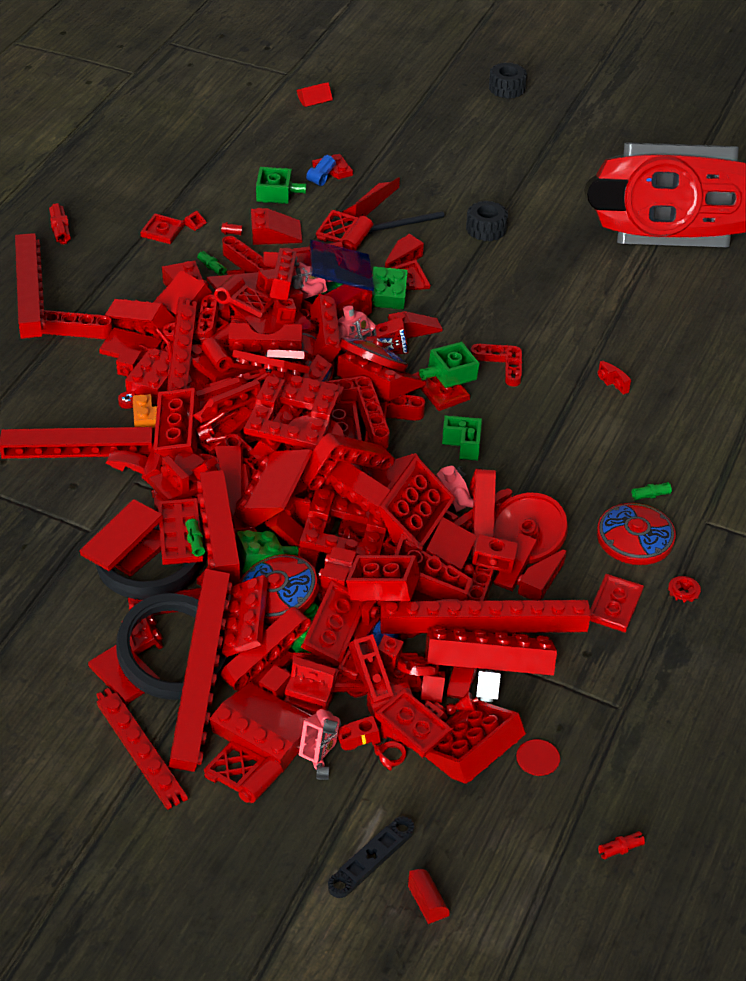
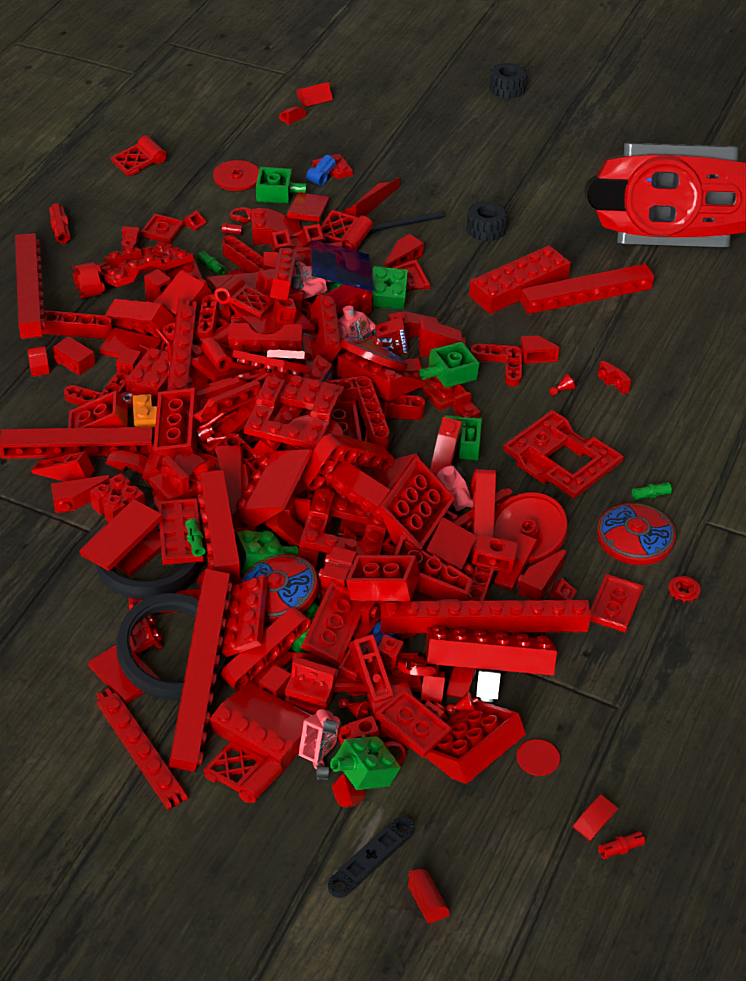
none -> red brick [27,346,50,377]
none -> red slope [31,451,95,482]
none -> red slope [51,475,109,513]
none -> red brick [53,336,95,376]
none -> red beam [64,372,128,406]
none -> red slope [68,390,128,428]
none -> red brick [72,261,105,299]
none -> red brick [89,473,145,523]
none -> red piece [96,242,194,287]
none -> red piece [110,135,167,176]
none -> red leg [121,226,140,251]
none -> red brick [144,269,171,303]
none -> red piece [213,160,259,191]
none -> red piece [230,207,251,224]
none -> red arch [269,224,324,252]
none -> red brick [279,106,307,125]
none -> red tile [287,193,329,222]
none -> green brick [330,736,401,790]
none -> red brick [332,773,365,807]
none -> red piece [338,698,369,720]
none -> red tile [403,358,421,374]
none -> red slope [418,318,465,357]
none -> red slope [430,417,463,477]
none -> red bracket [453,392,481,418]
none -> red brick [469,245,571,314]
none -> red piece [503,410,624,499]
none -> red brick [520,264,654,314]
none -> red slope [520,336,559,364]
none -> red slope [548,578,577,600]
none -> red piece [549,374,575,396]
none -> red slope [573,794,619,842]

